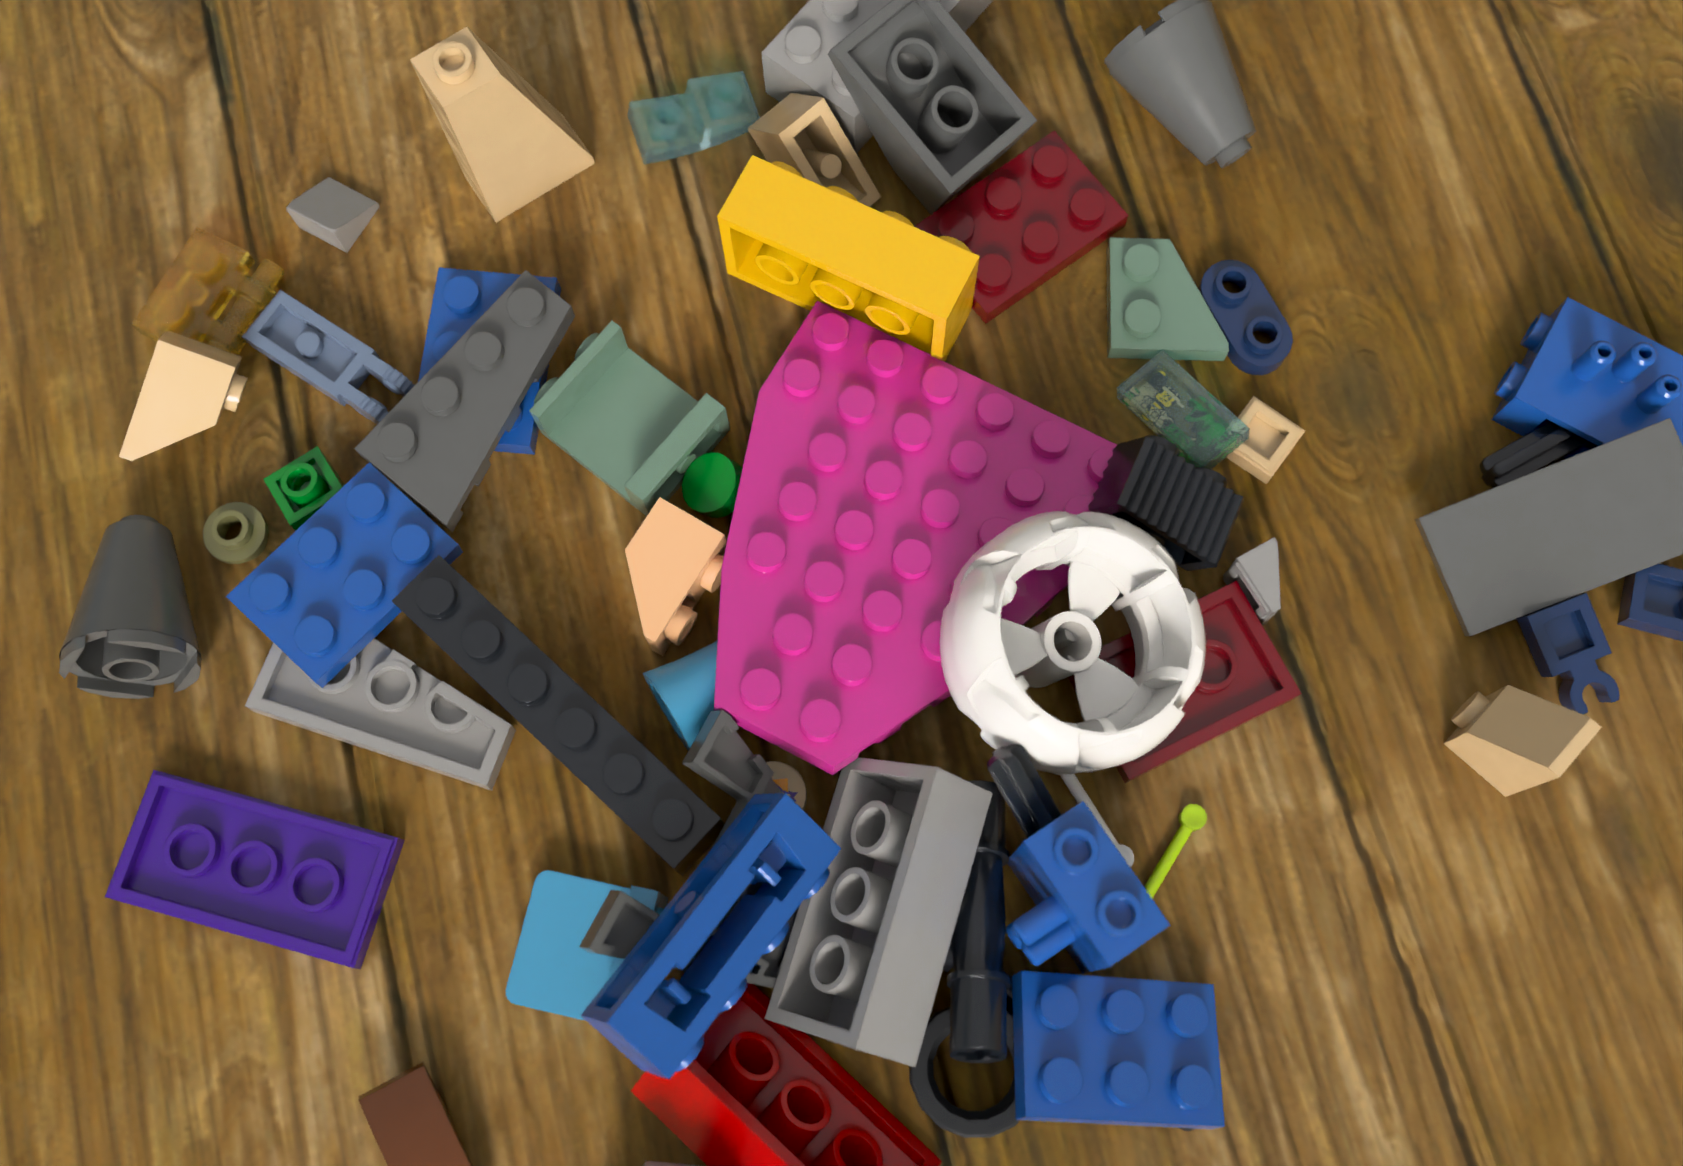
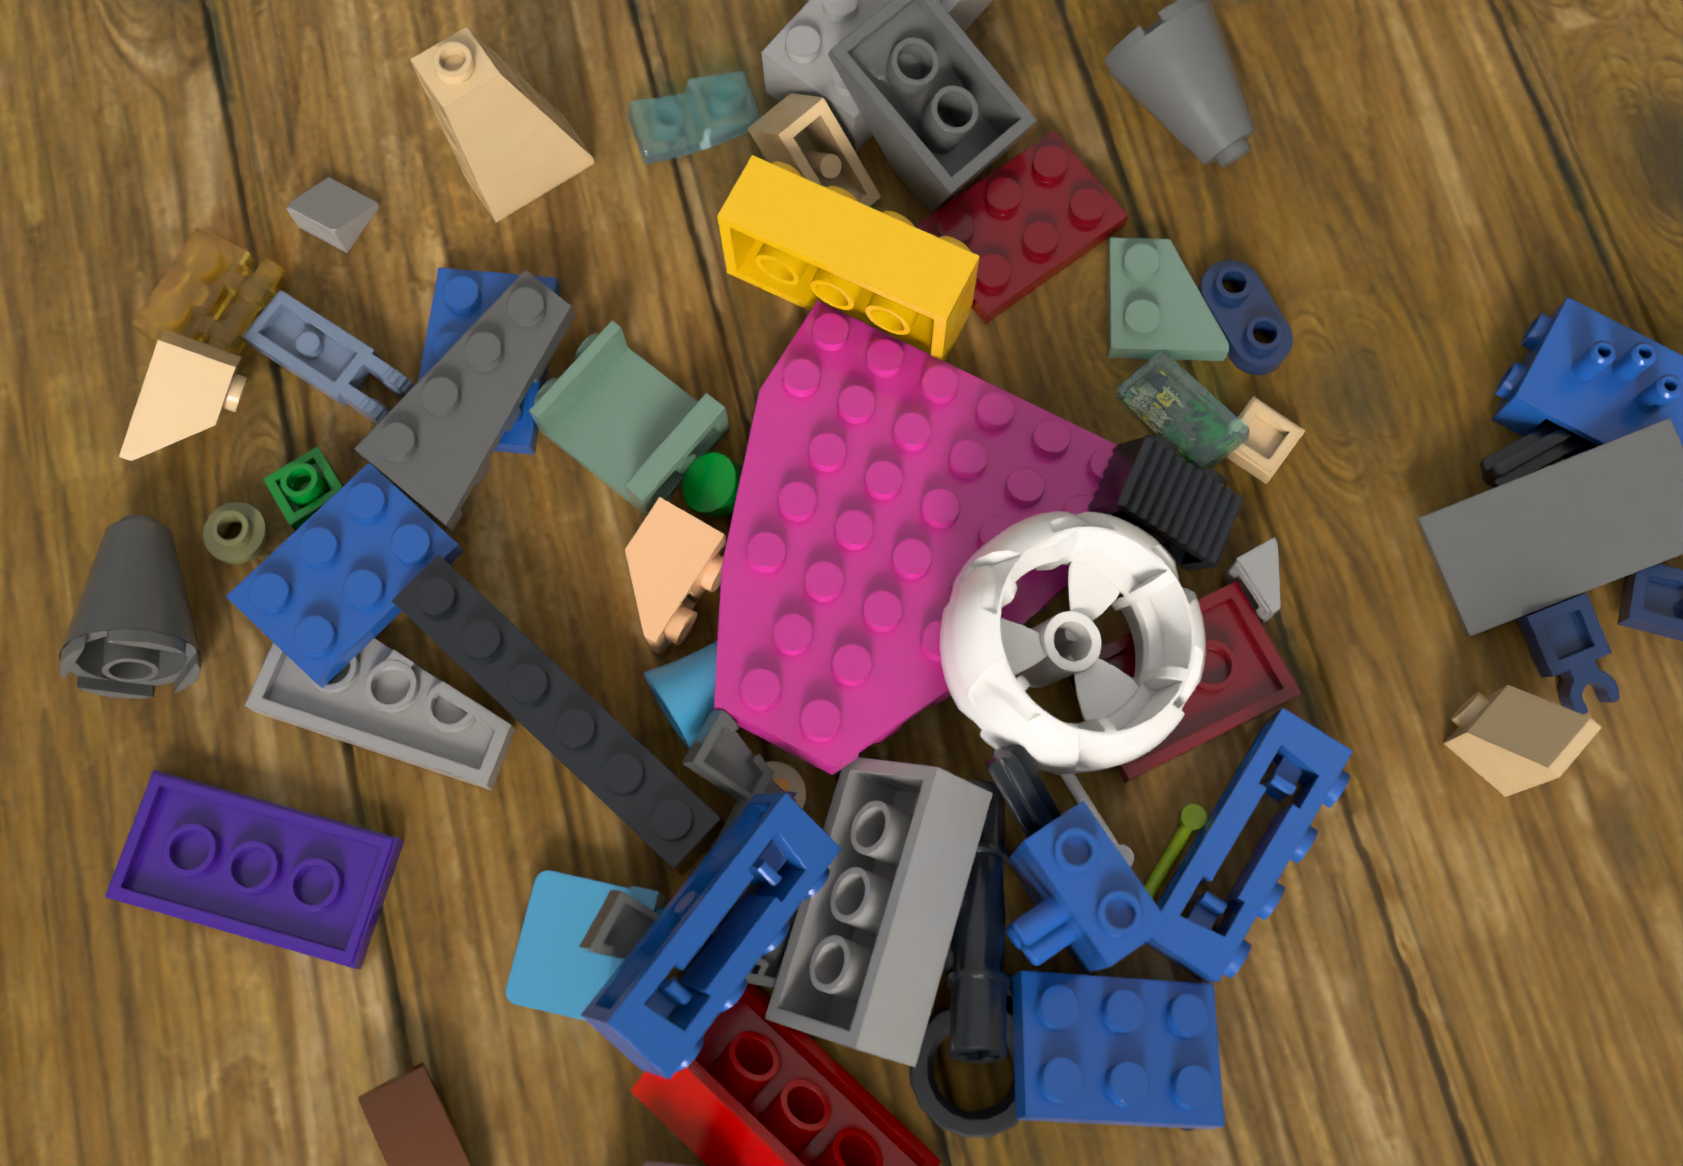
none -> blue brick [1144,708,1353,983]

